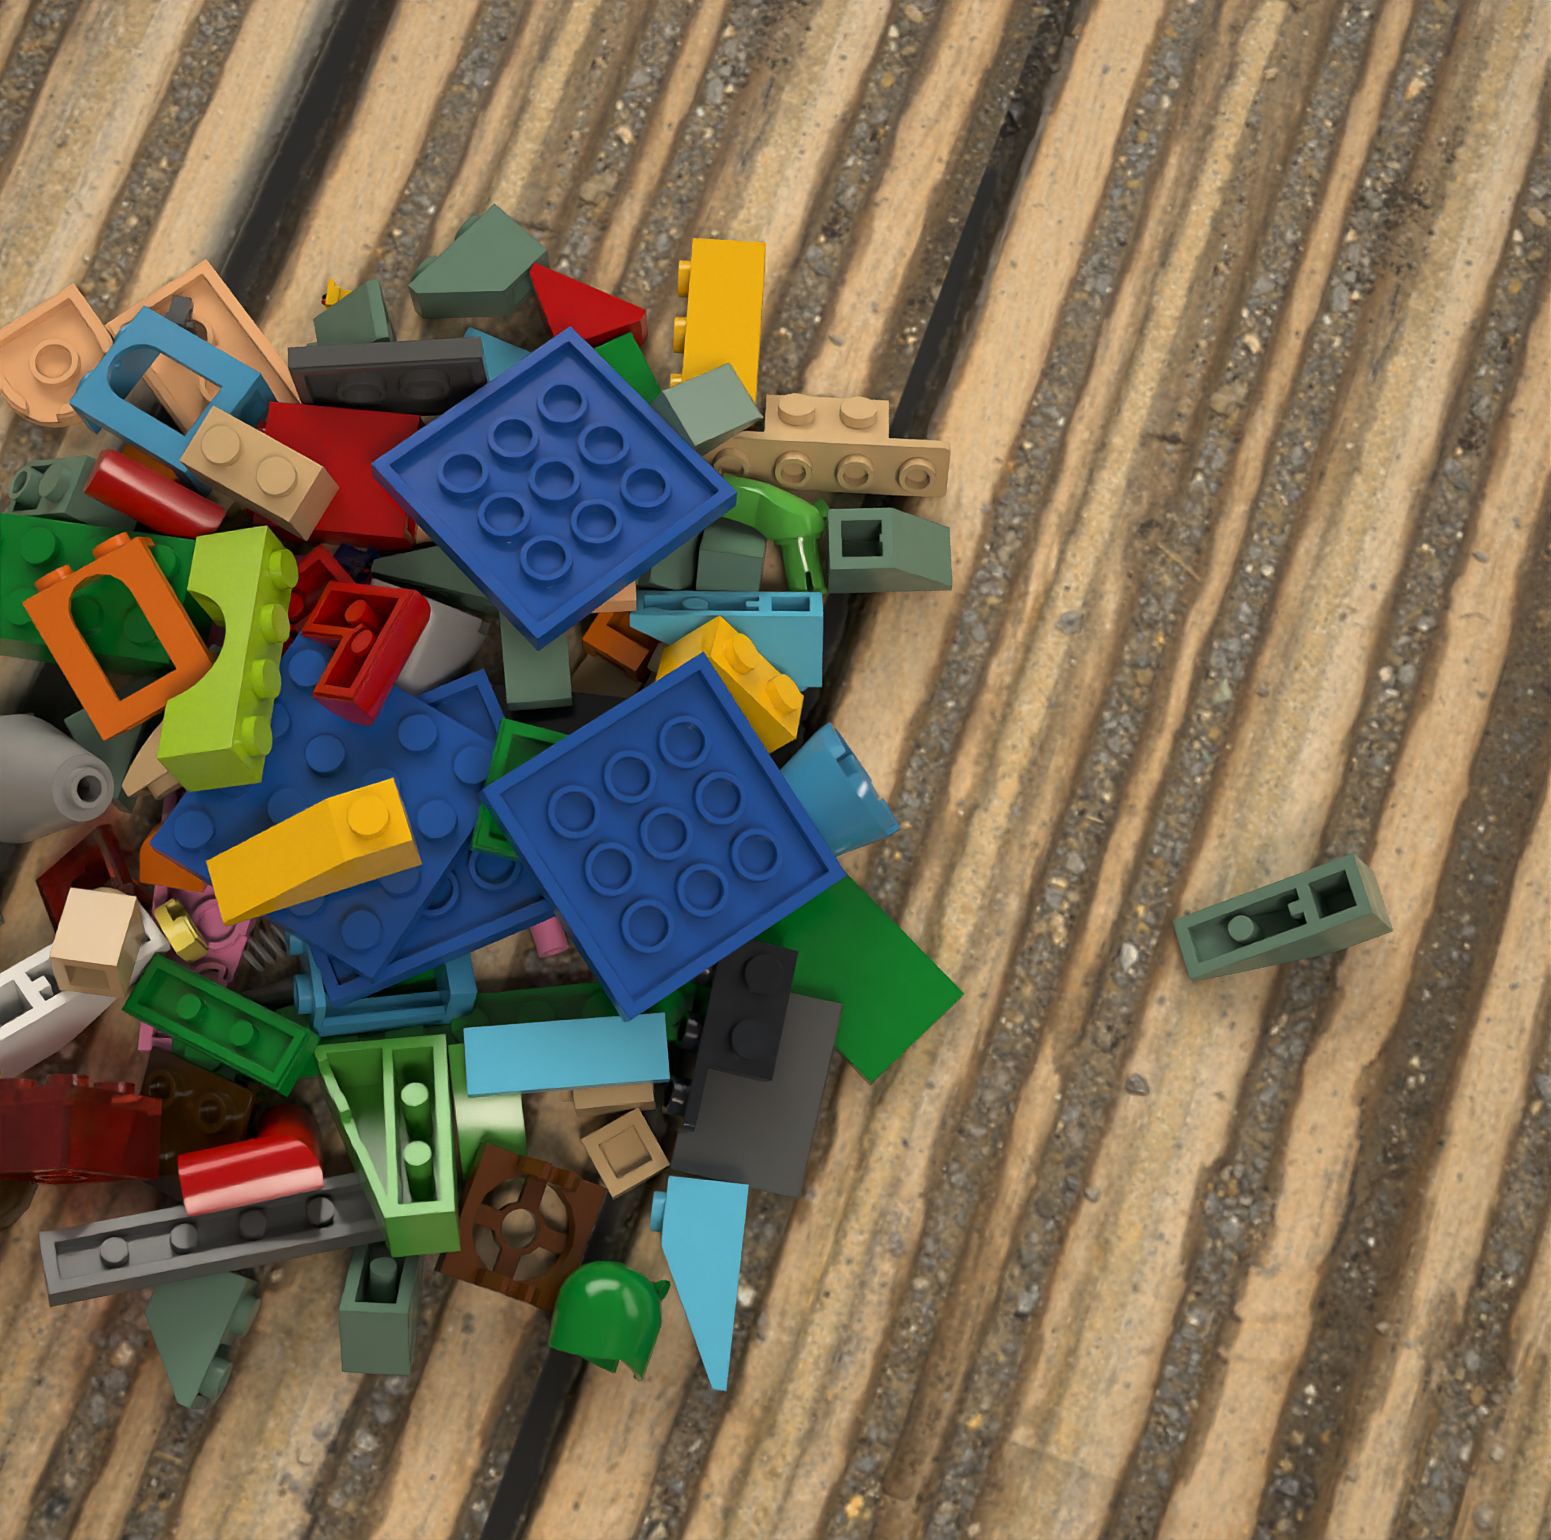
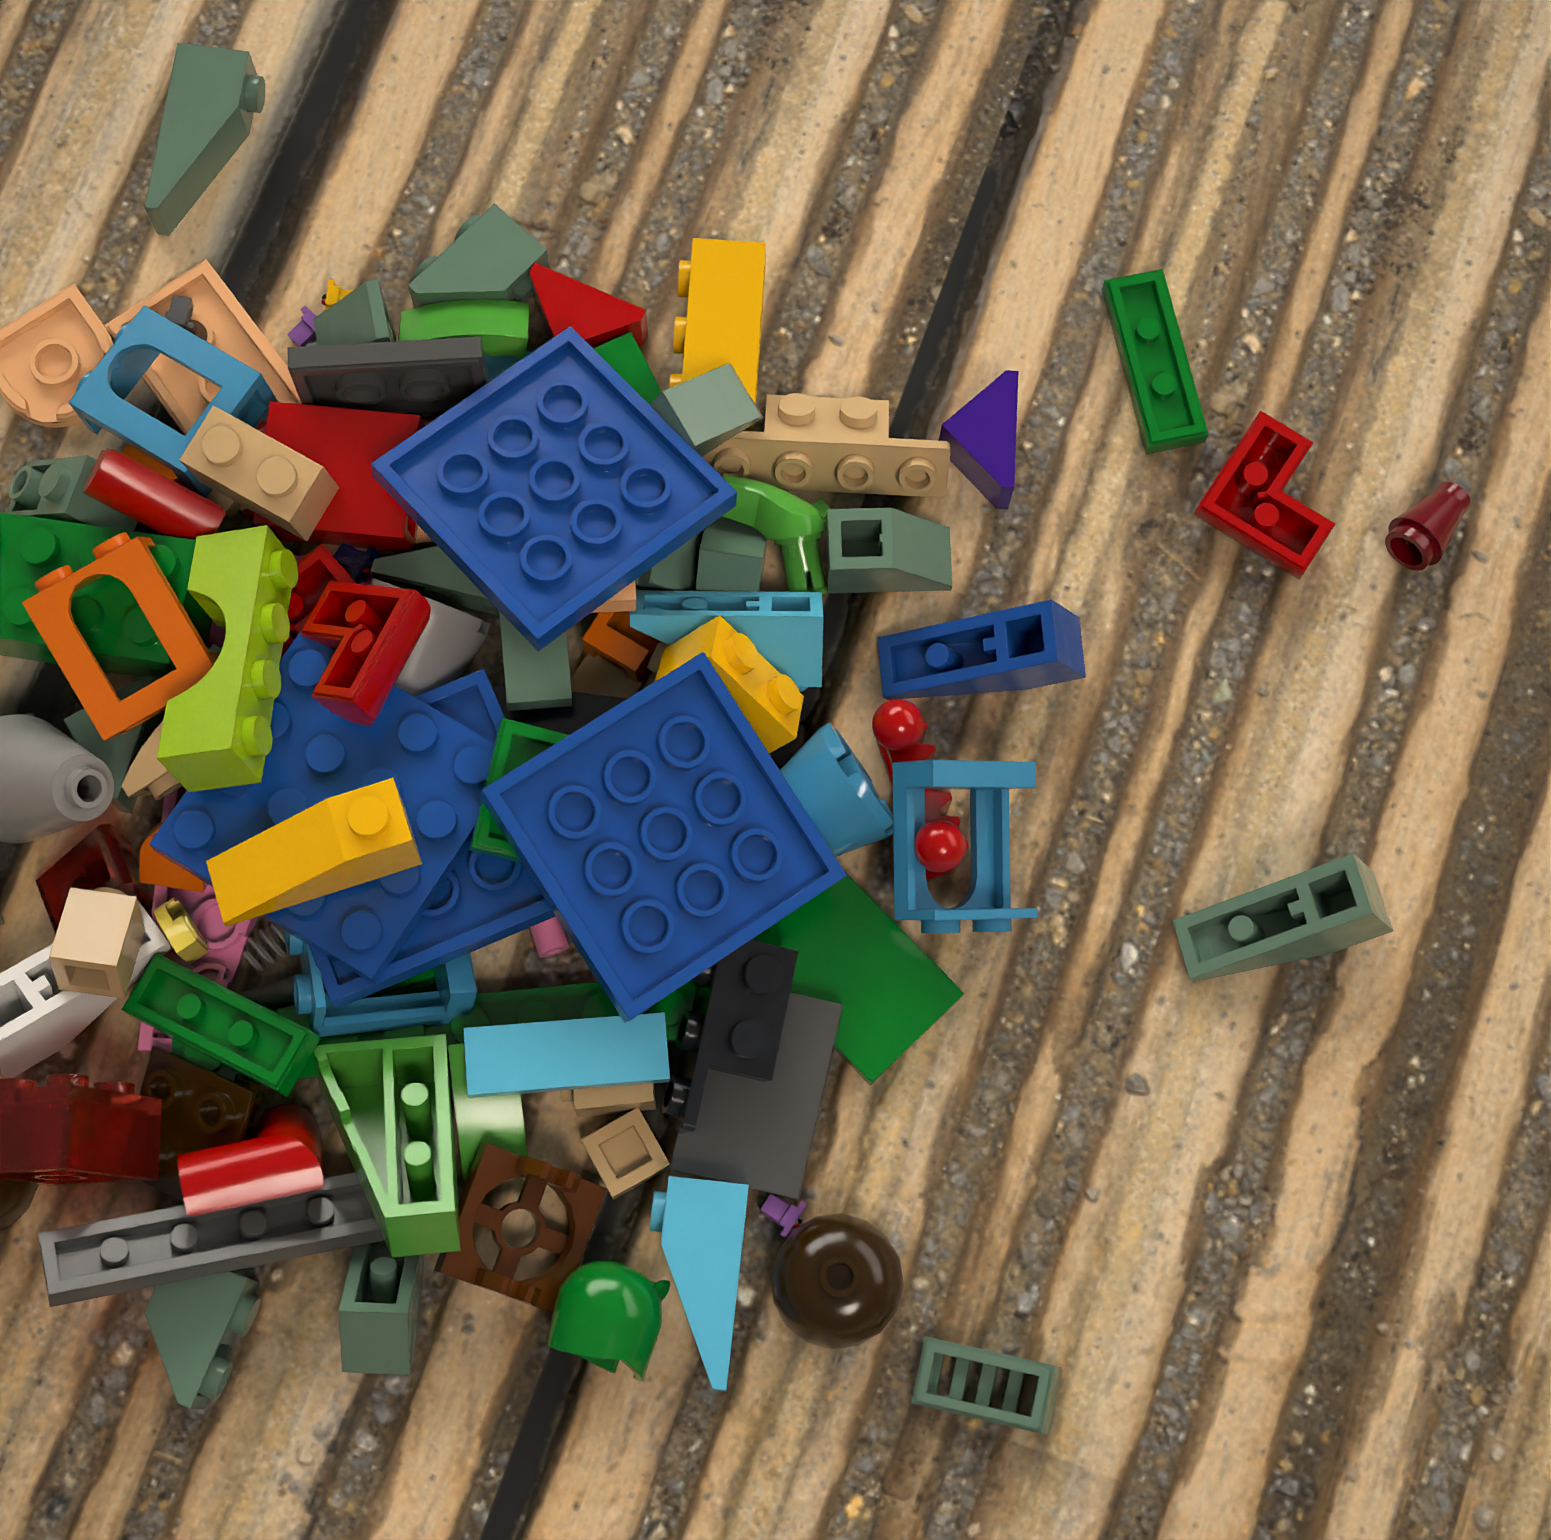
none -> sand green slope [145,43,265,236]
none -> medium lavender piece [287,306,317,347]
none -> bright green slope [398,299,529,358]
none -> medium lavender piece [760,1194,807,1239]
none -> dark brown cylinder [770,1213,904,1349]
none -> red gear [872,699,969,882]
none -> blue slope [878,599,1086,700]
none -> dark azure panel [892,760,1038,933]
none -> sand green slope [911,1336,1062,1435]
none -> dark purple slope [939,370,1019,509]
none -> green tile [1101,269,1209,455]
none -> red brick [1194,410,1335,580]
none -> dark red cone [1385,482,1471,571]

